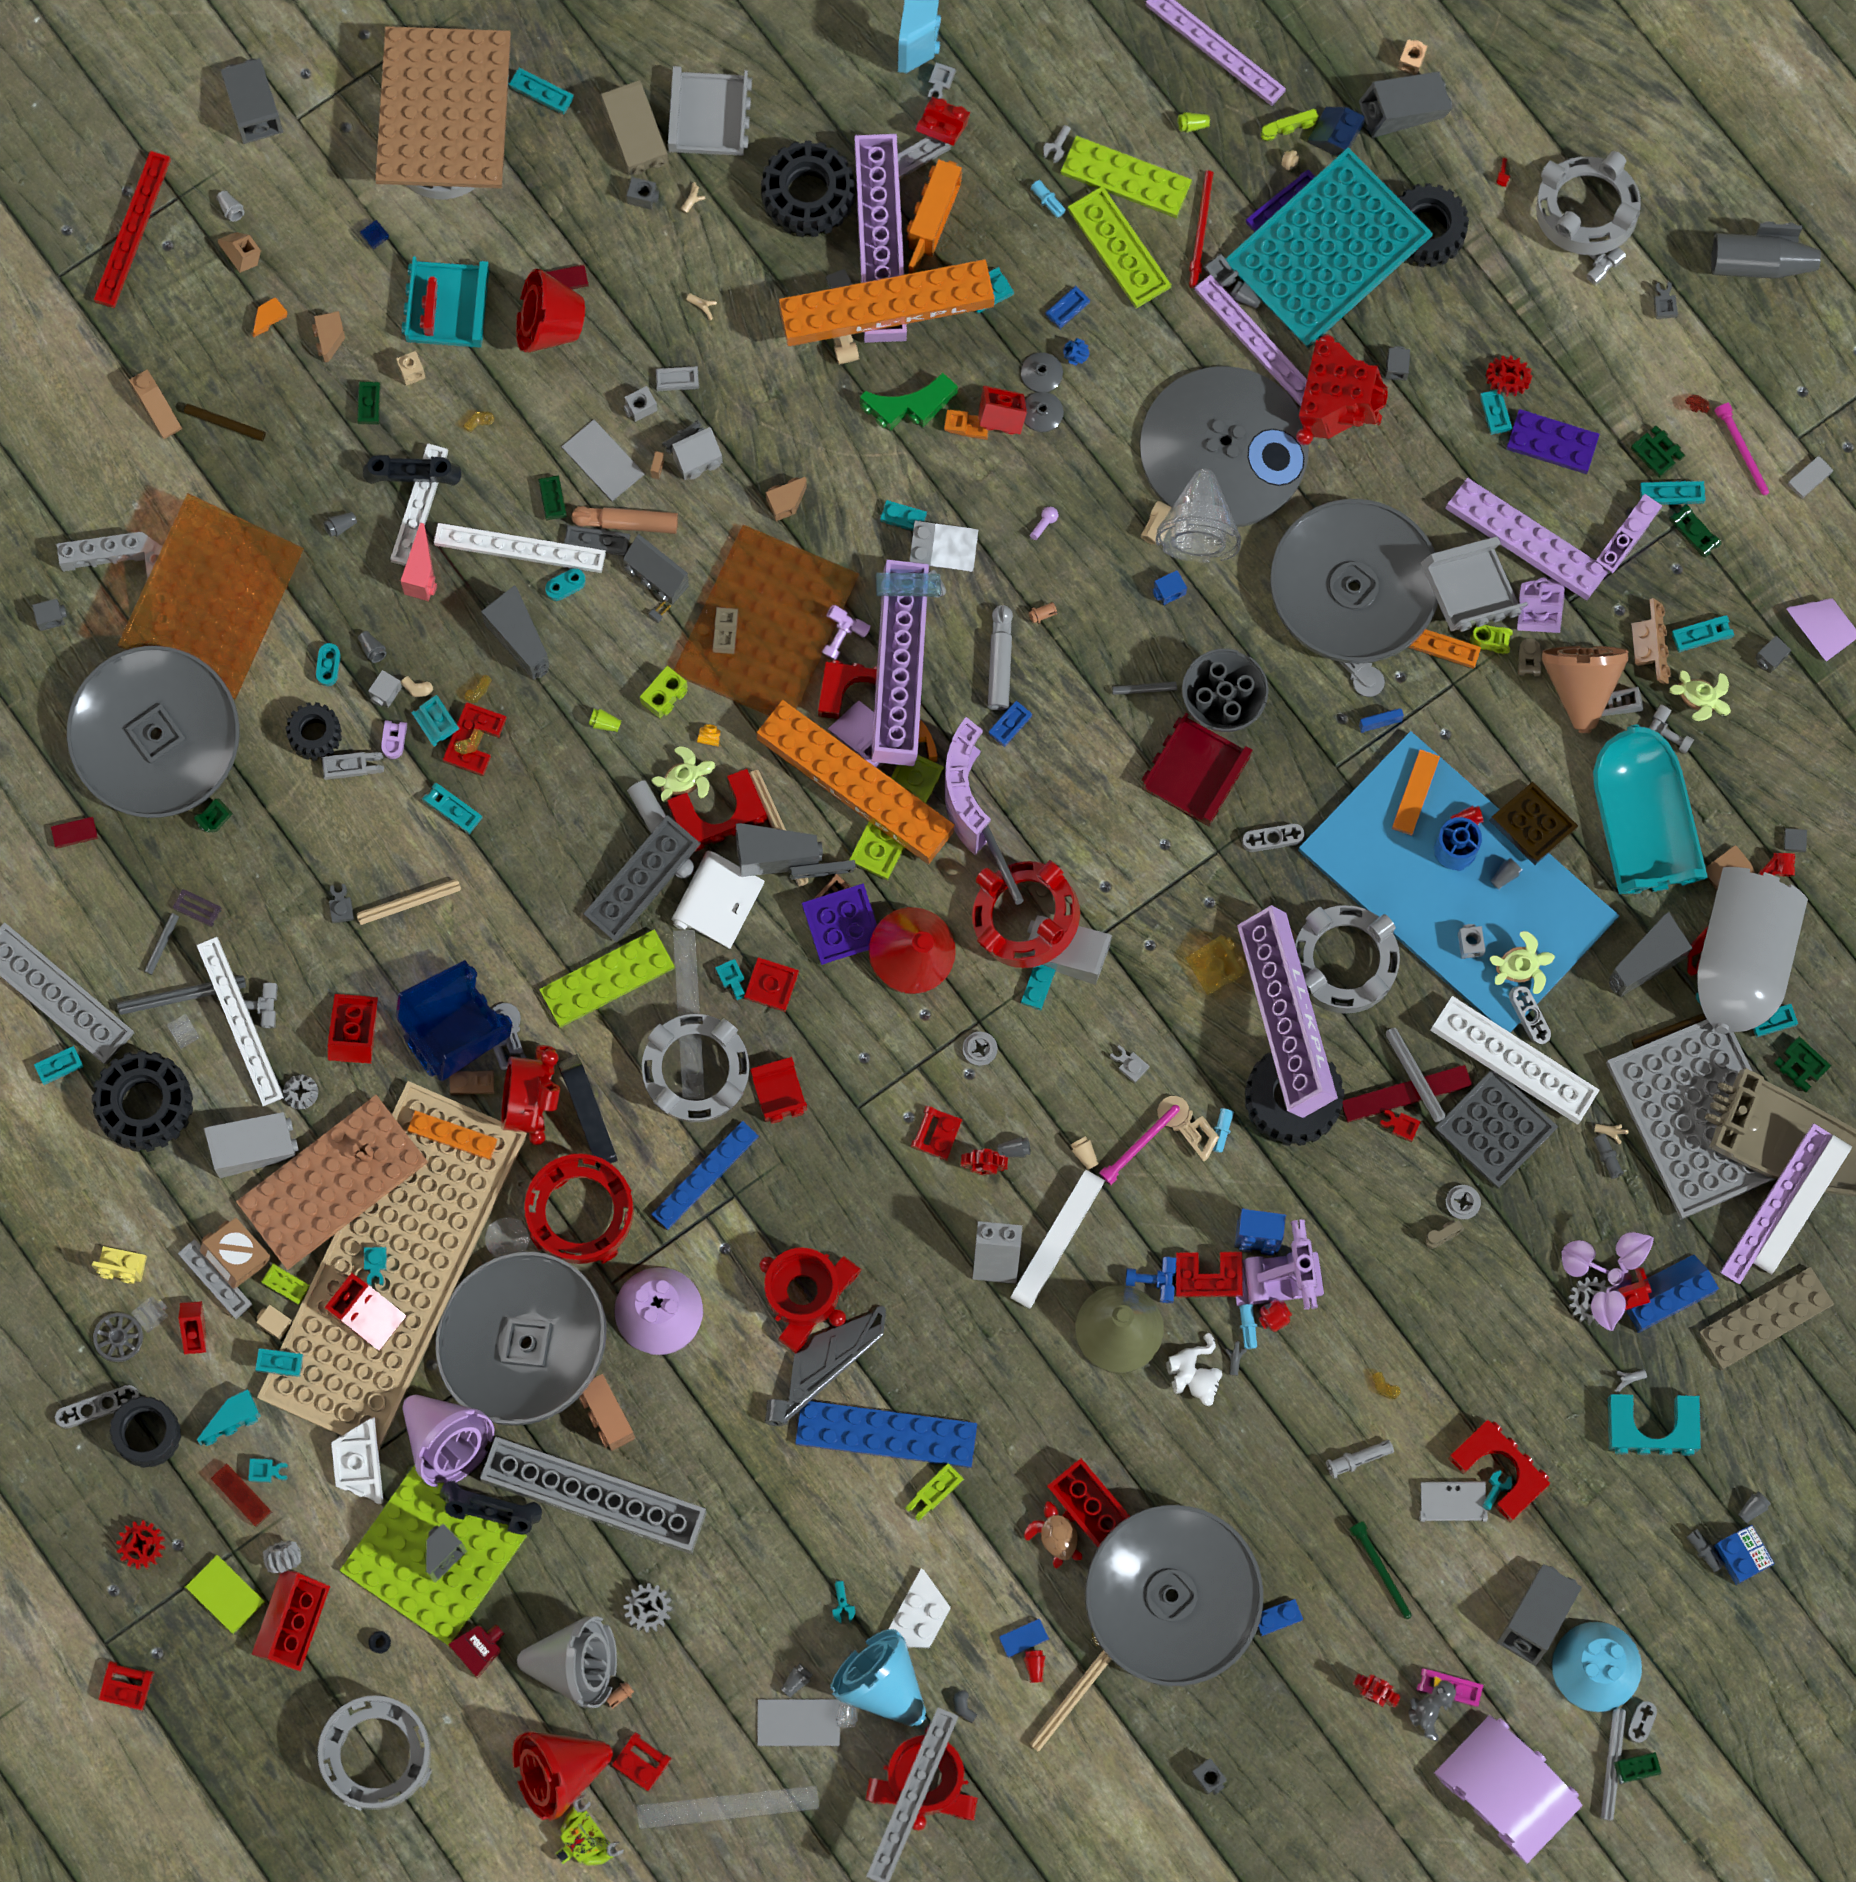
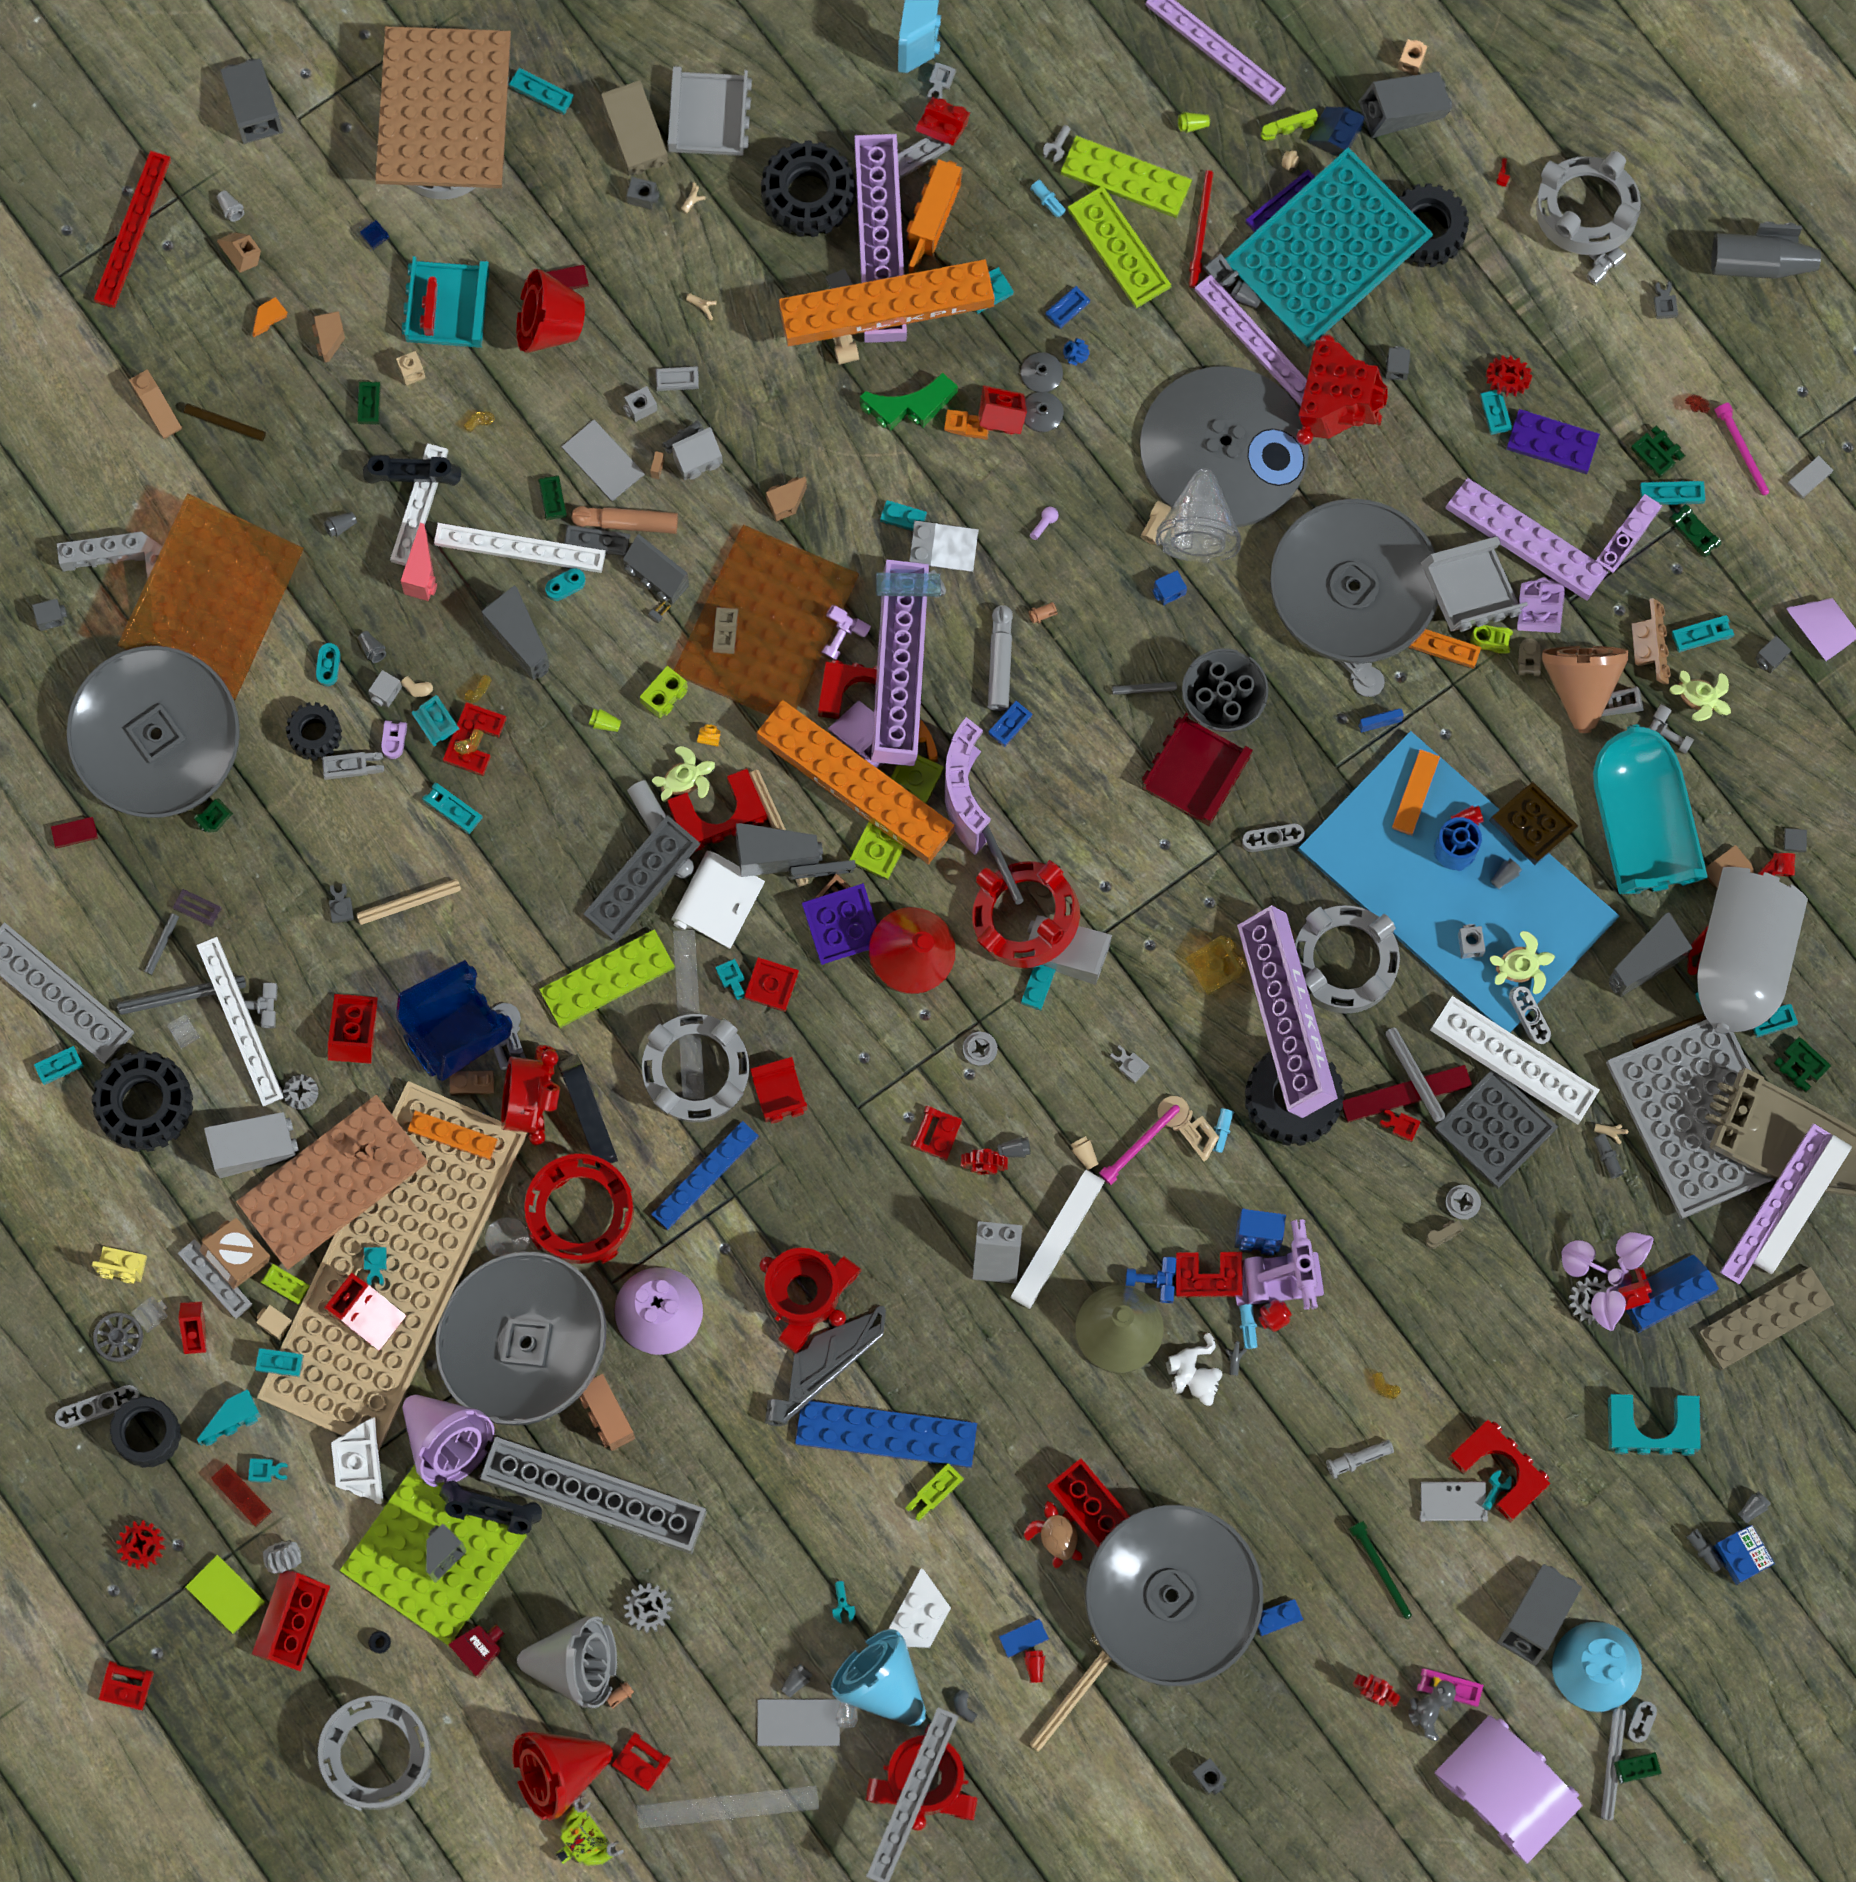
light grey bar [1615,1370,1647,1393] -> none

